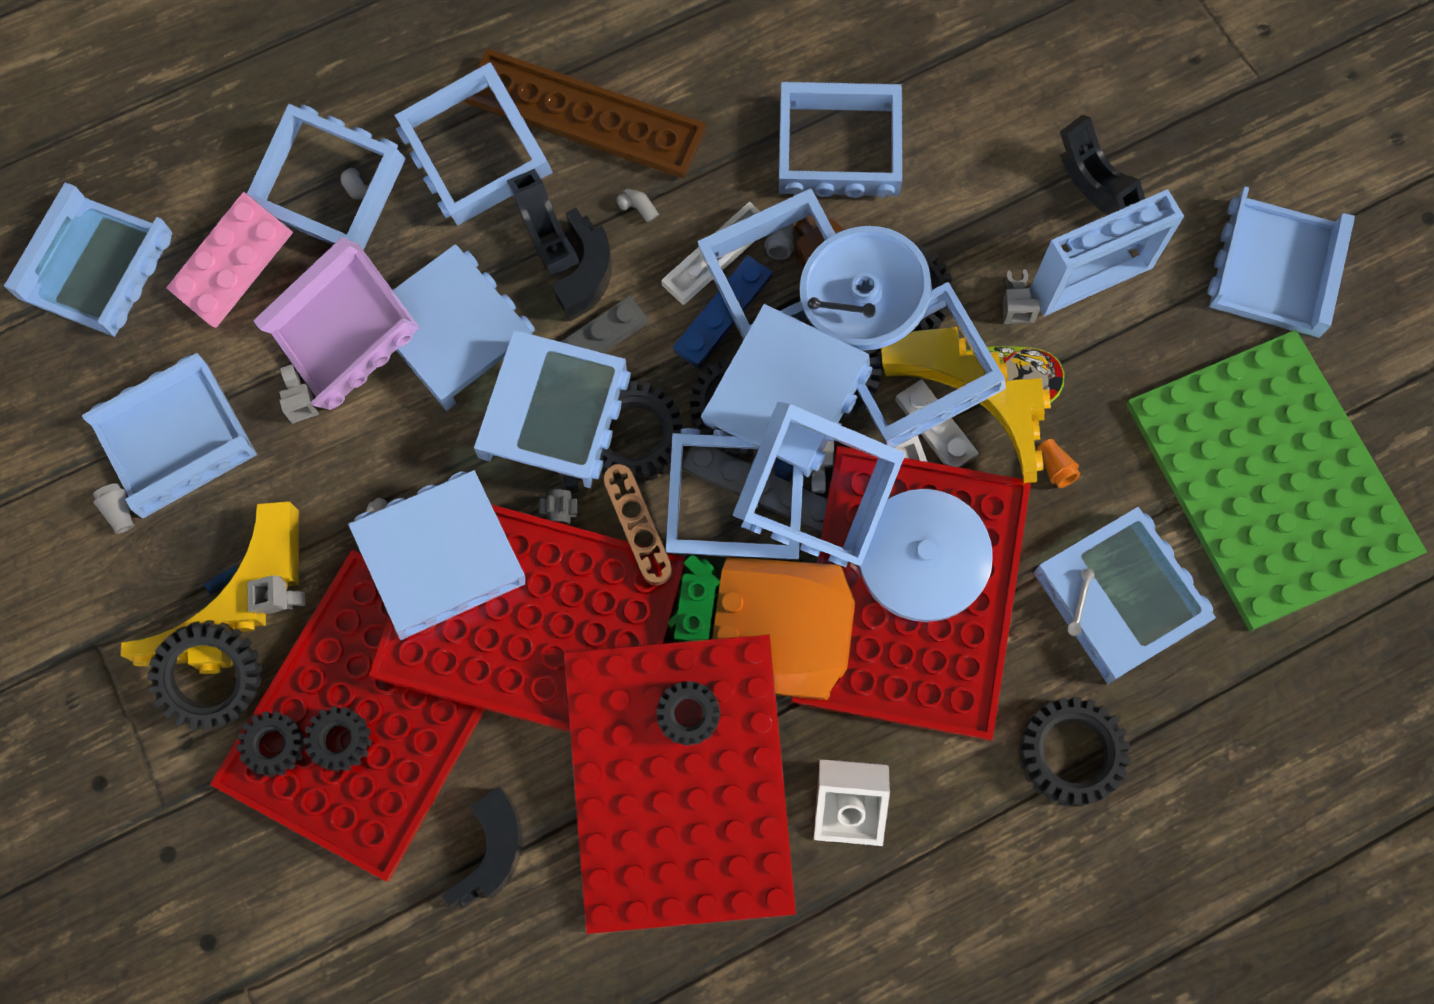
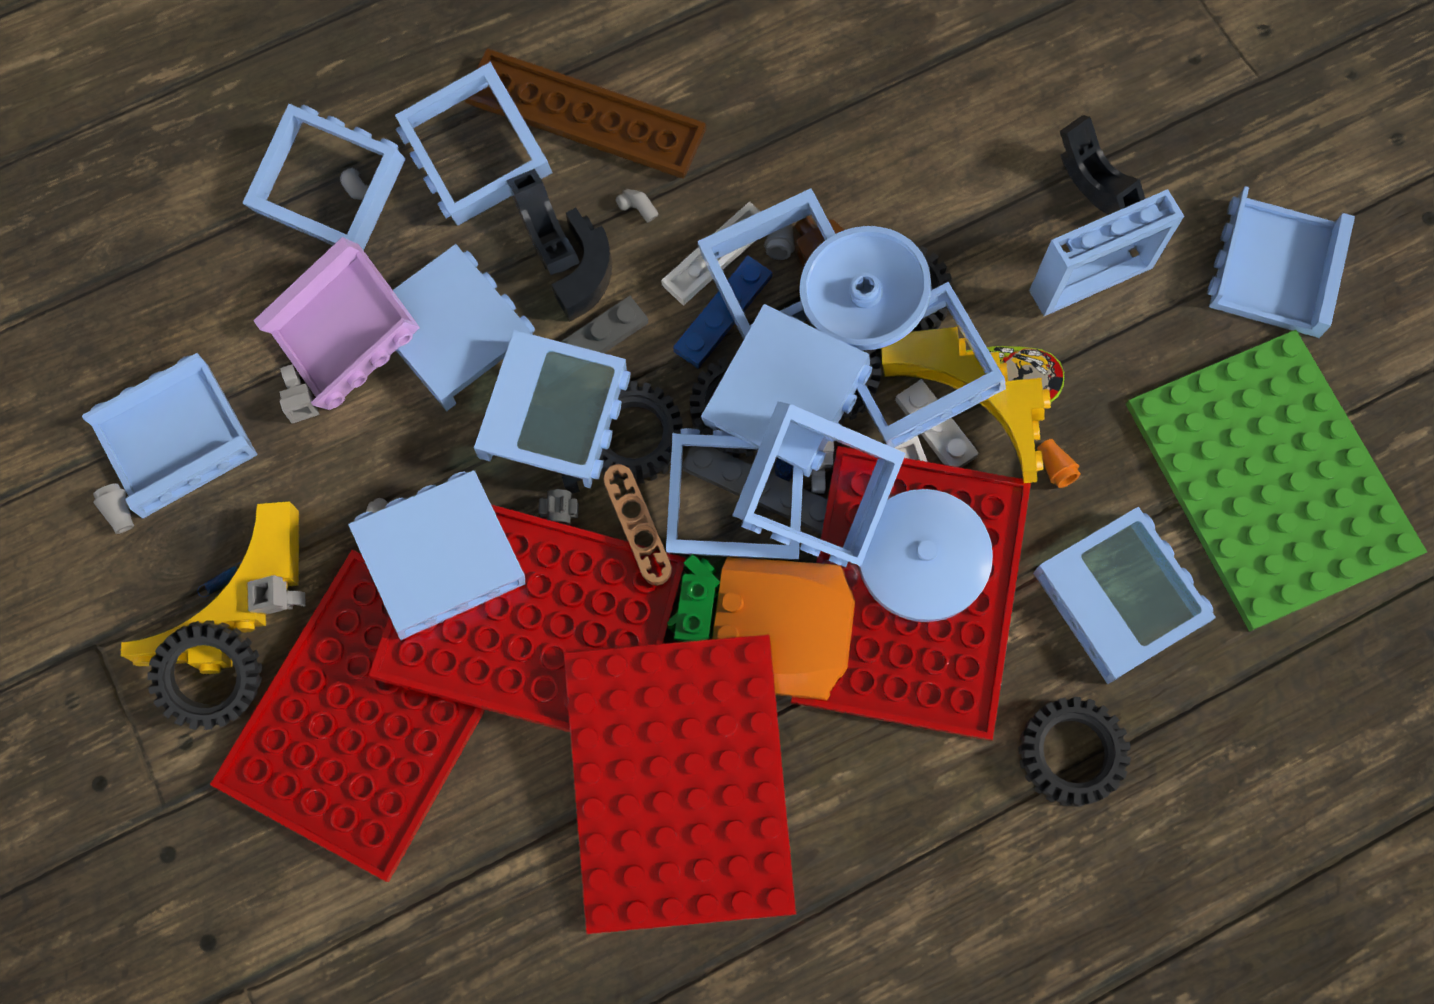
panel [4,183,173,337] -> none
bright pink plate [166,192,293,328] -> none
black tyre [237,711,305,777] -> none
black tyre [303,706,372,772] -> none
black arch [442,786,523,909] -> none
black tyre [656,681,720,746] -> none
light blue window [778,82,902,198] -> none
black hinge [807,297,876,318] -> none
white slope [814,760,890,846] -> none
light grey piece [1002,270,1040,324] -> none
light grey hinge [1067,568,1095,636] -> none

